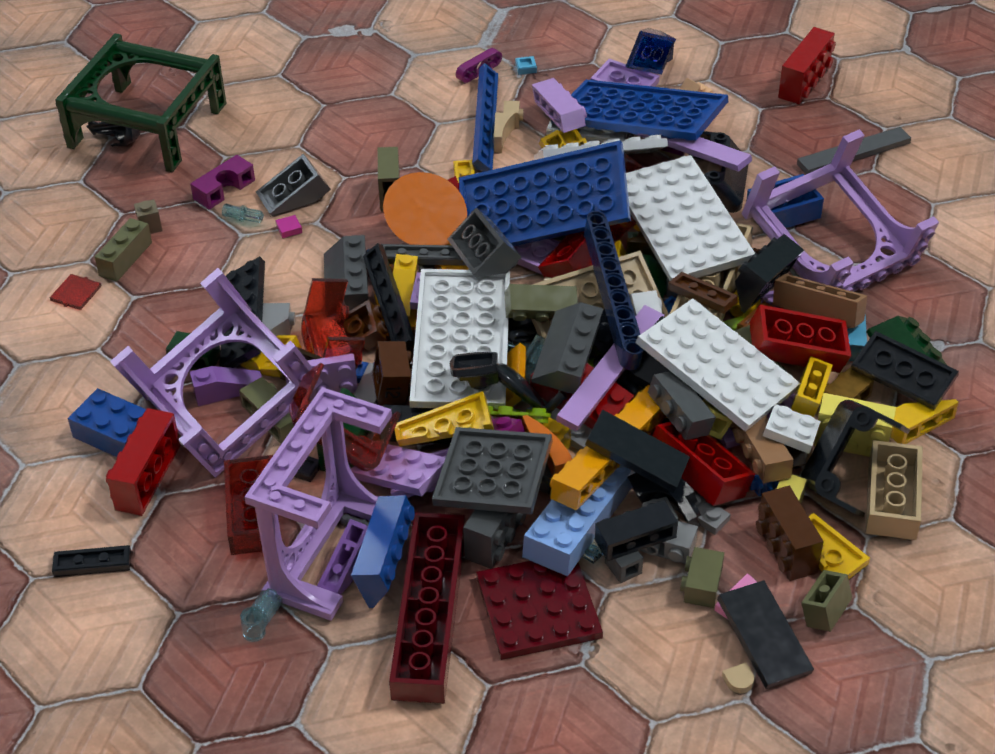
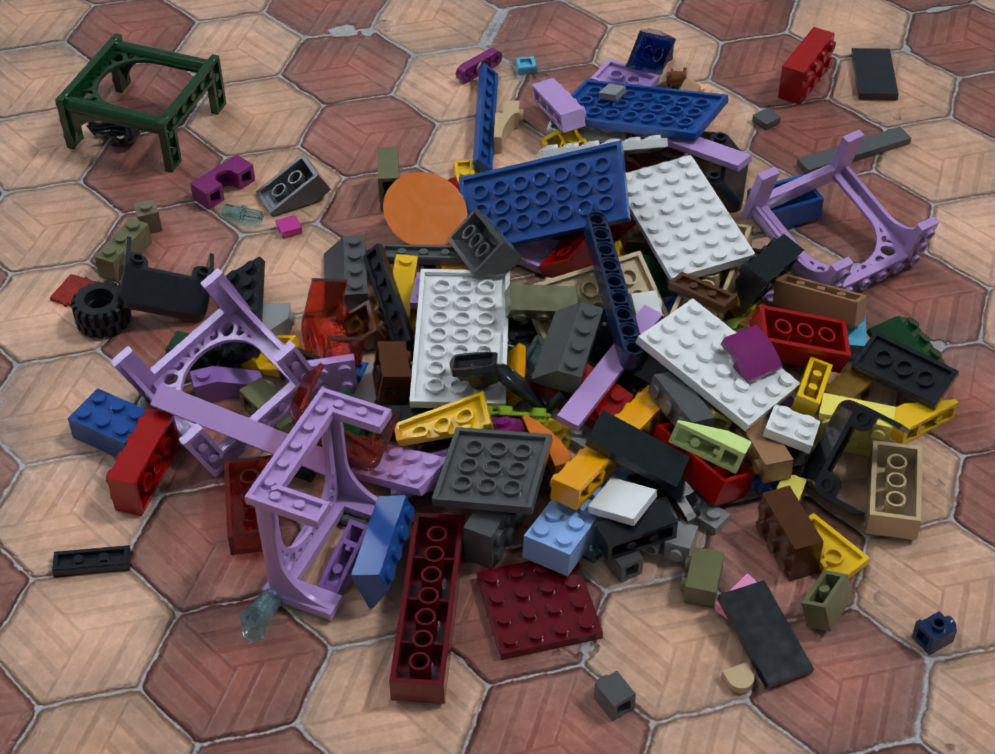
none -> black tyre [71,281,131,339]
none -> black windscreen [117,236,214,322]
none -> lavender tile [150,383,326,476]
none -> white tile [588,477,657,526]
none -> dark grey brick [594,671,636,722]
none -> light grey tile [599,84,626,102]
none -> dark orange brick [666,67,687,88]
none -> yellowish green slope [668,420,751,474]
none -> magenta slope [720,324,782,383]
none -> dark grey tile [752,108,781,130]
none -> black tile [851,48,899,100]
none -> dark blue brick [912,611,957,655]

